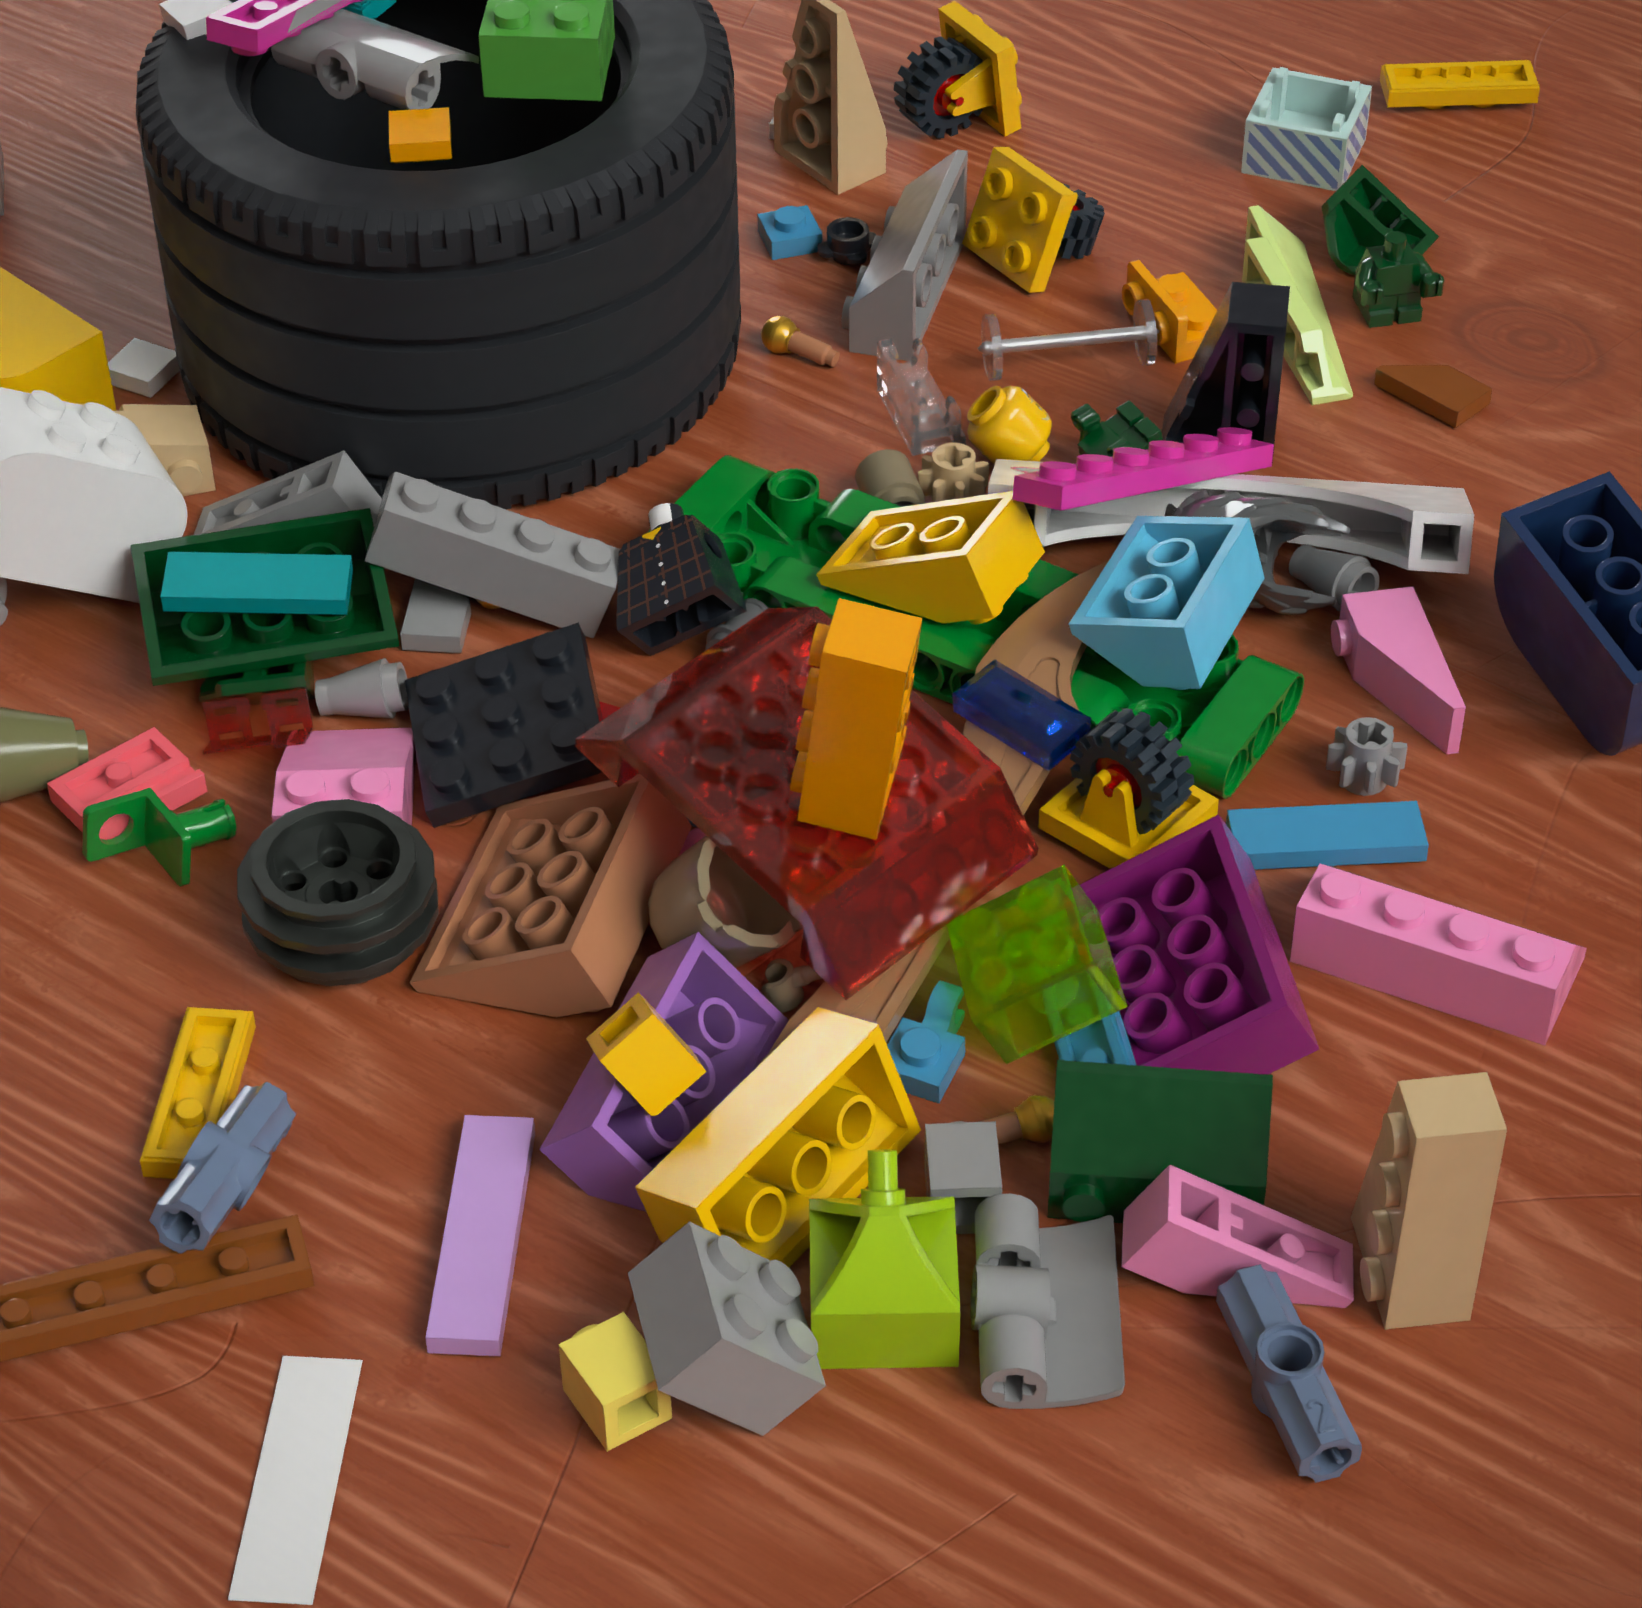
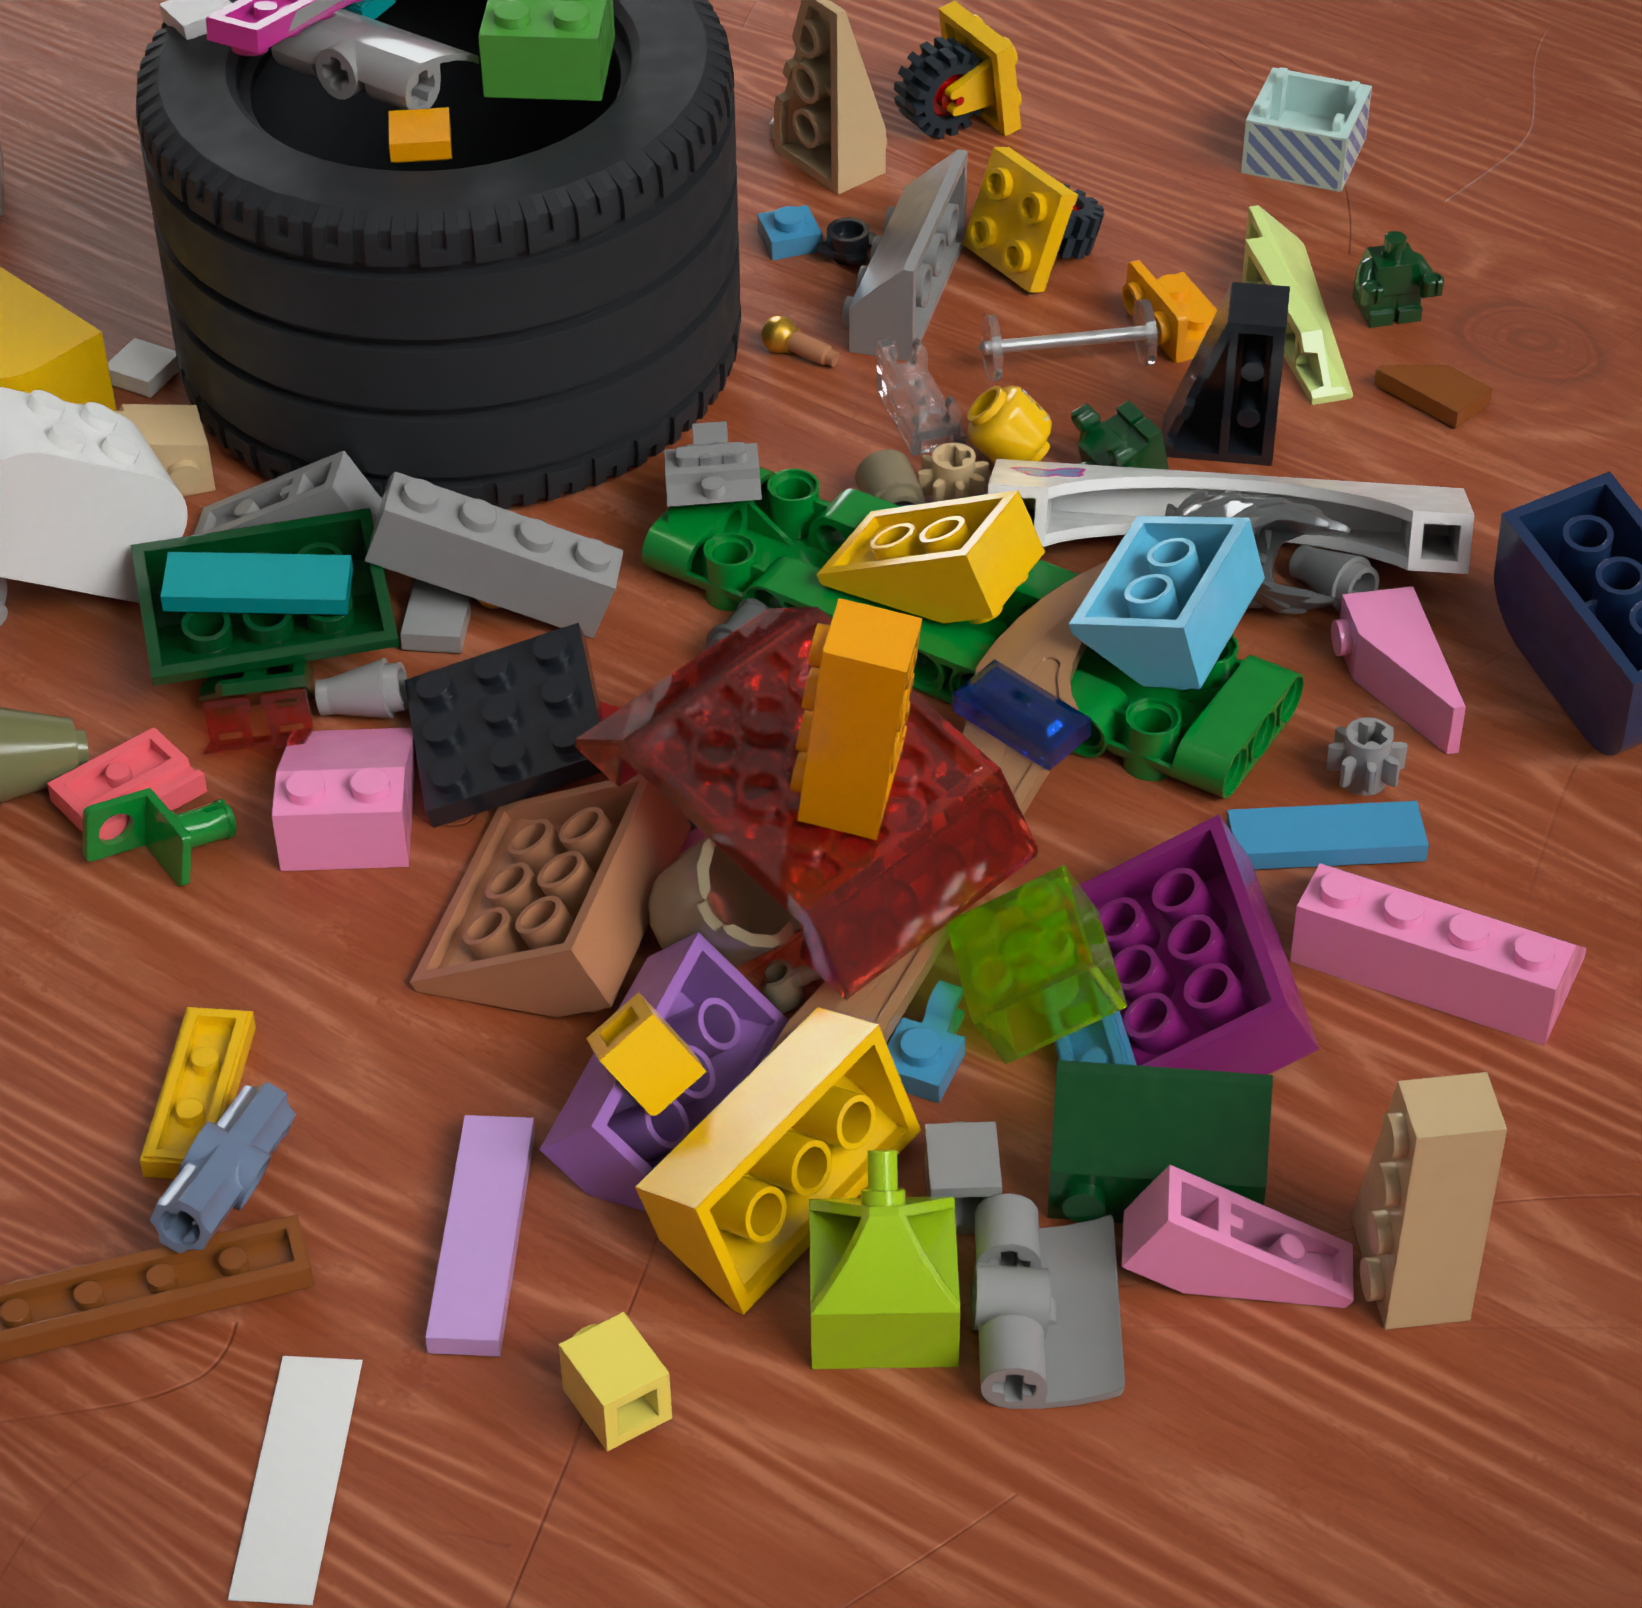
pearl dark grey wheel [237,799,439,986] -> none
black torso [616,503,747,656] -> none
light grey brick [628,1221,826,1436] -> none
pearl gold piece [979,1095,1054,1145] -> none
dark pink plate [1012,427,1274,511] -> none
plate [1038,709,1219,869] -> none
sand blue piece [1216,1264,1362,1483] -> none
dark green slope [1321,165,1439,275] -> none
yellow plate [1380,60,1540,109] -> none
none -> light grey piece [664,421,763,520]

